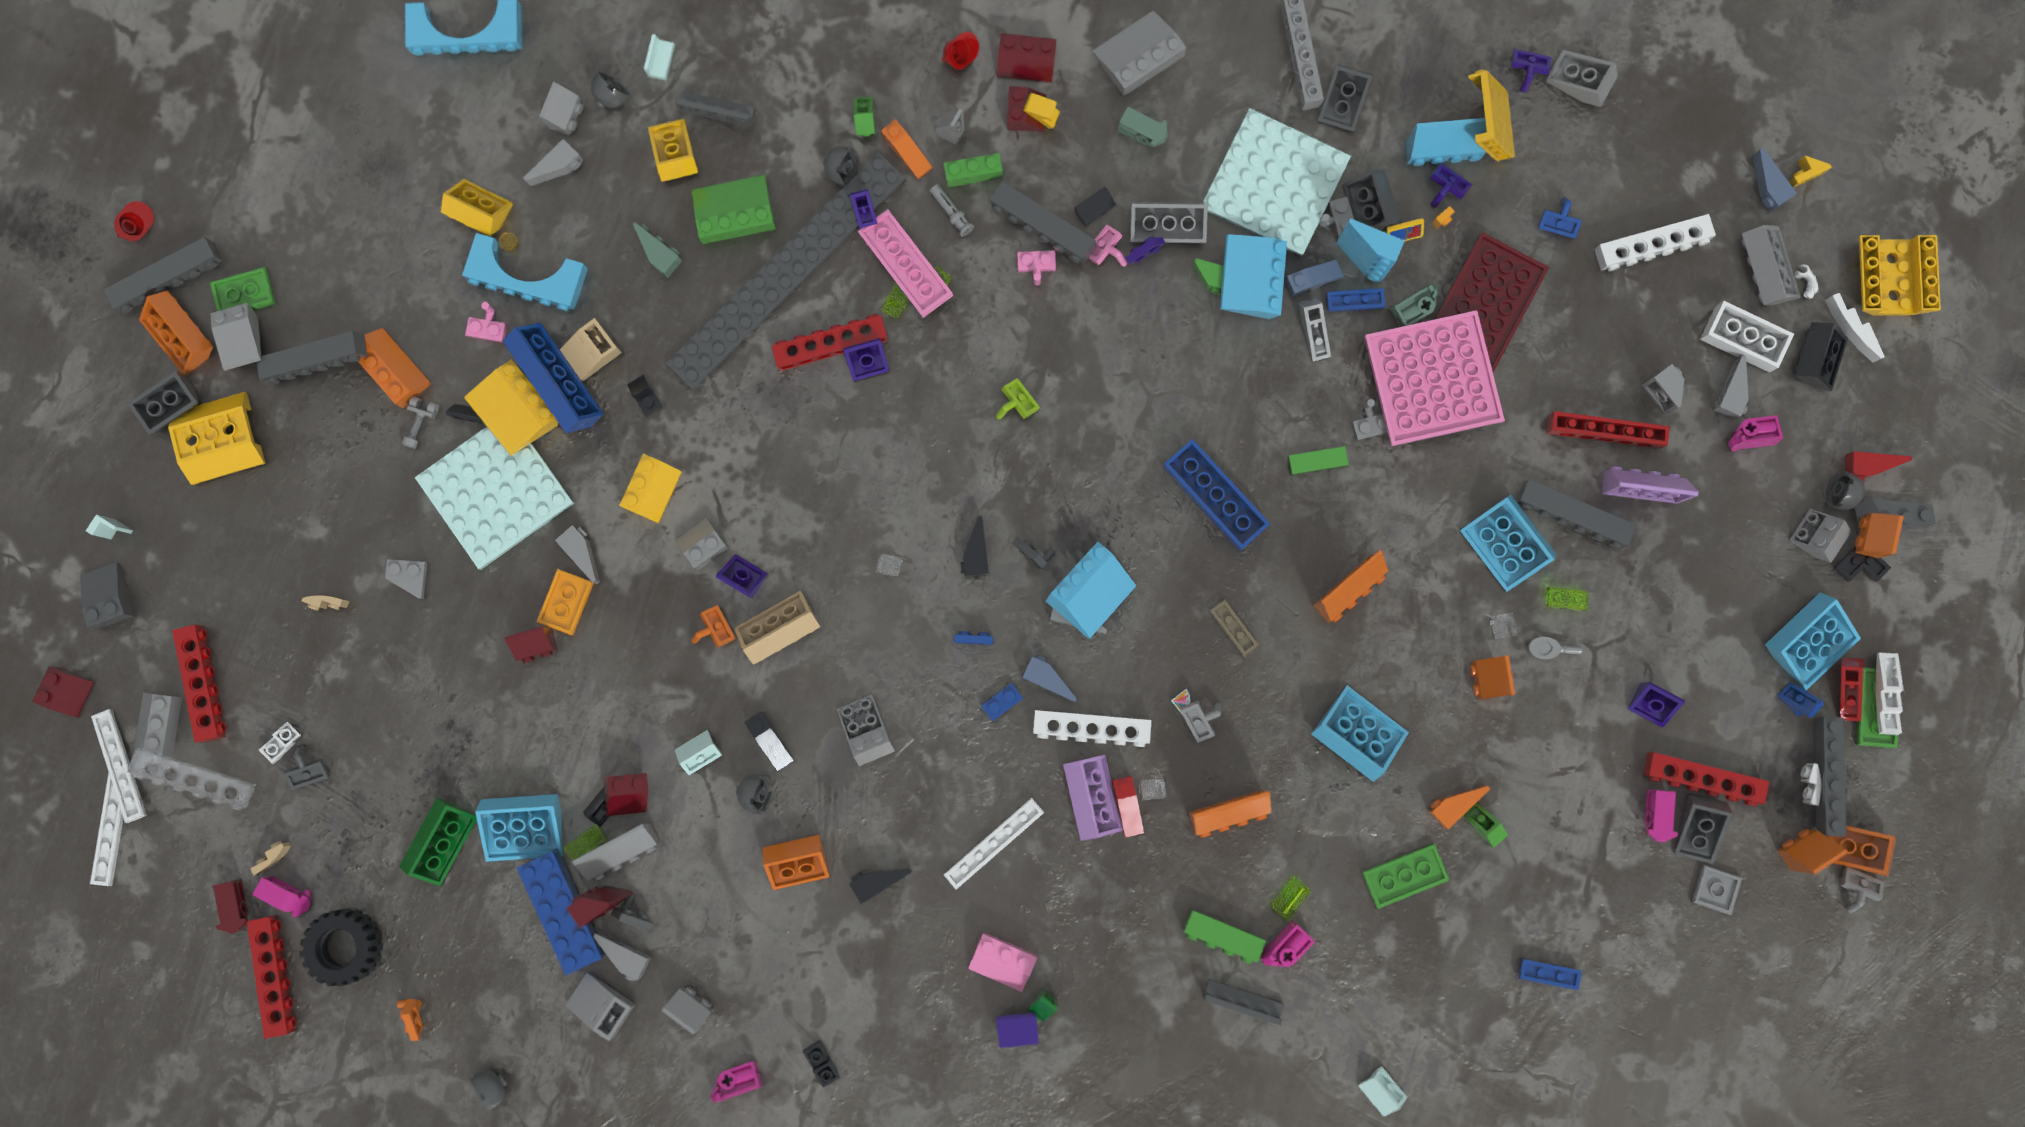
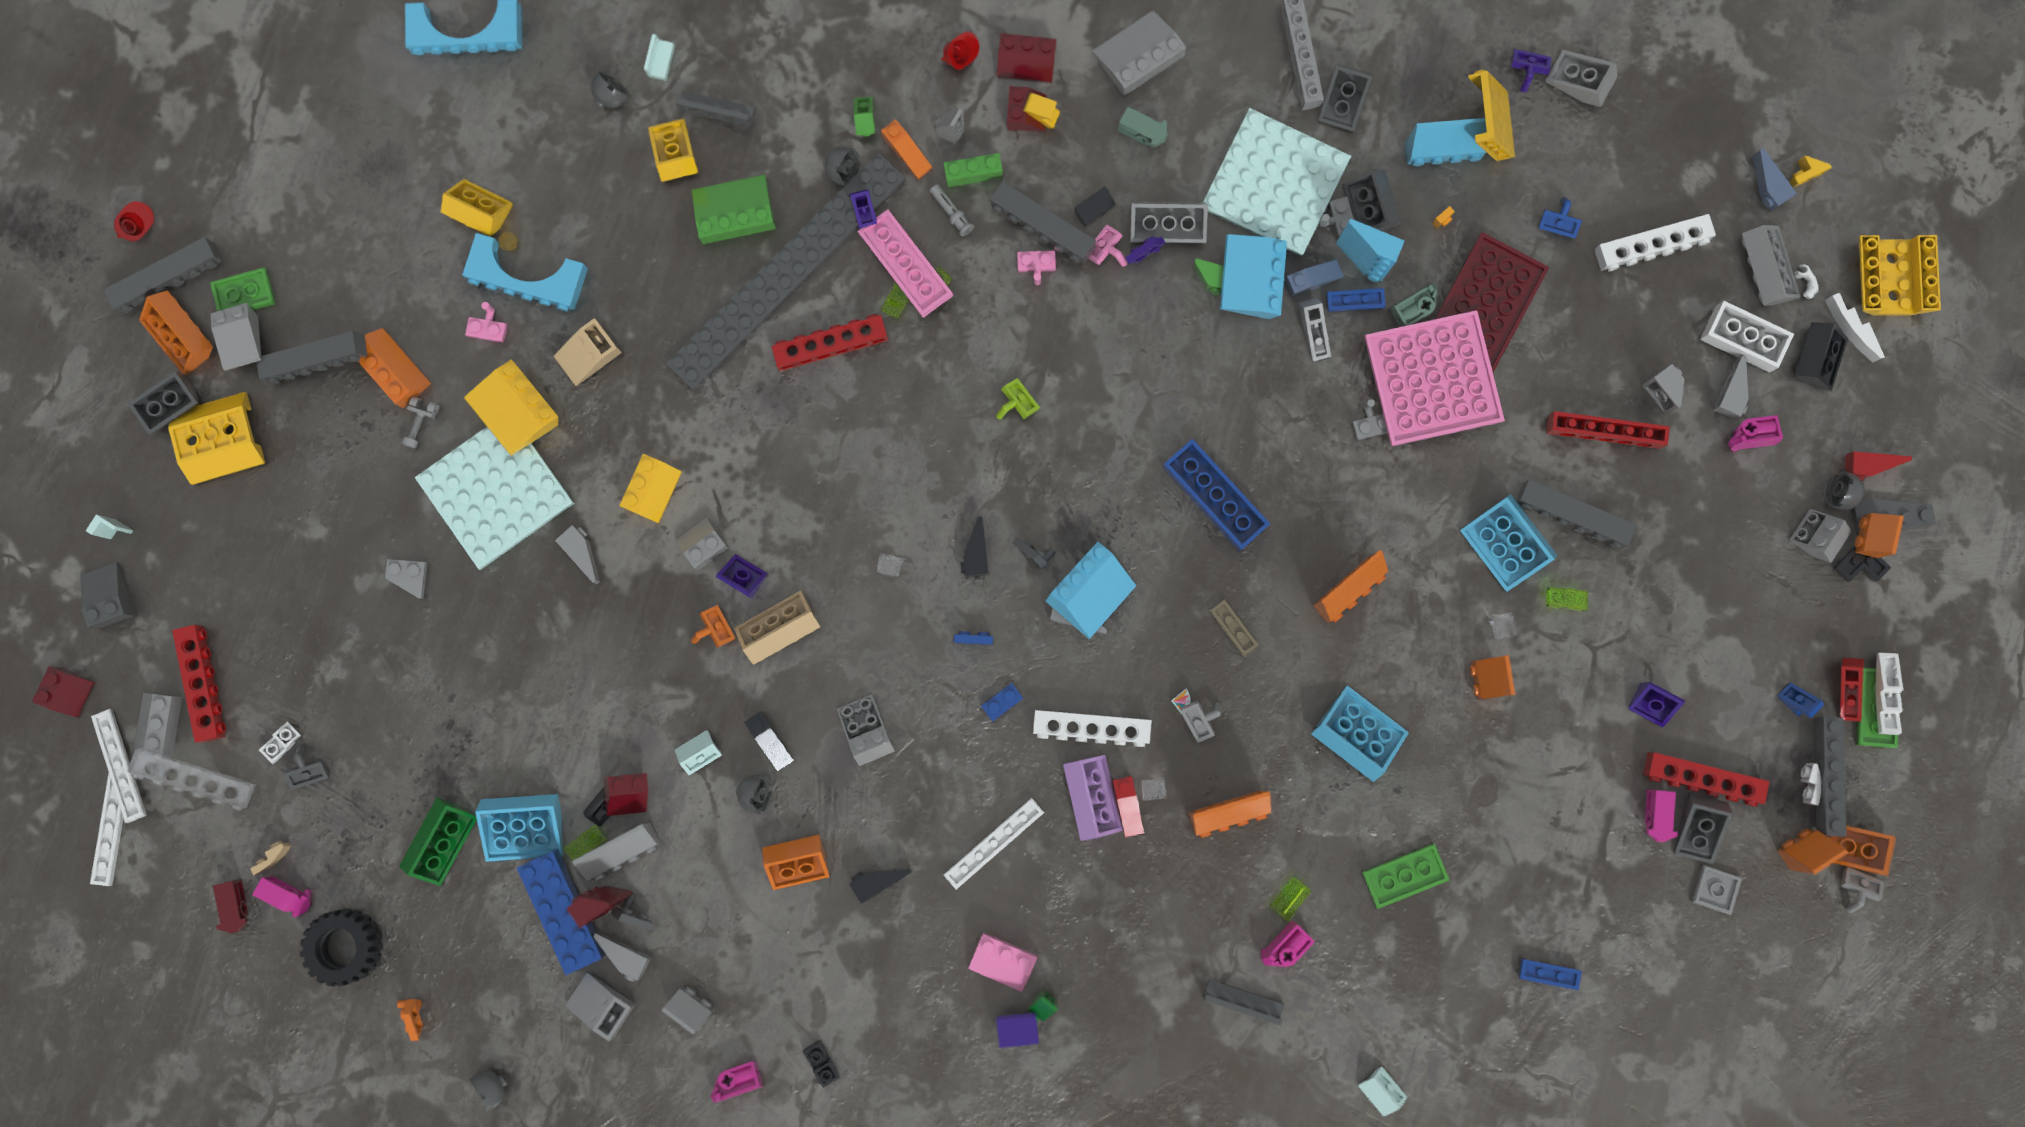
red brick [247,915,296,1039] -> none
tan slope [302,596,350,611] -> none
black slope [446,404,484,424] -> none
blue brick [503,323,604,433] -> none
dark red slope [505,626,558,664] -> none
light grey slope [523,139,583,186] -> none
light orange tile [536,569,594,636] -> none
light grey slope [539,82,584,136] -> none
black slope [627,375,662,417] -> none
sand green slope [633,222,682,278] -> none
dark purple slope [843,338,889,381] -> none
sand blue slope [1022,655,1076,703] -> none
bright green brick [1183,909,1266,964] -> none
bright green tile [1288,446,1349,475] -> none
slope [1384,218,1424,241] -> none
orange slope [1428,786,1490,829] -> none
dark purple plate [1430,163,1472,208] -> none
bright green slope [1463,802,1508,848] -> none
light grey piece [1527,637,1582,660] -> none
lavender slope [1601,466,1699,504] -> none
medium azure slope [1765,593,1861,690] -> none

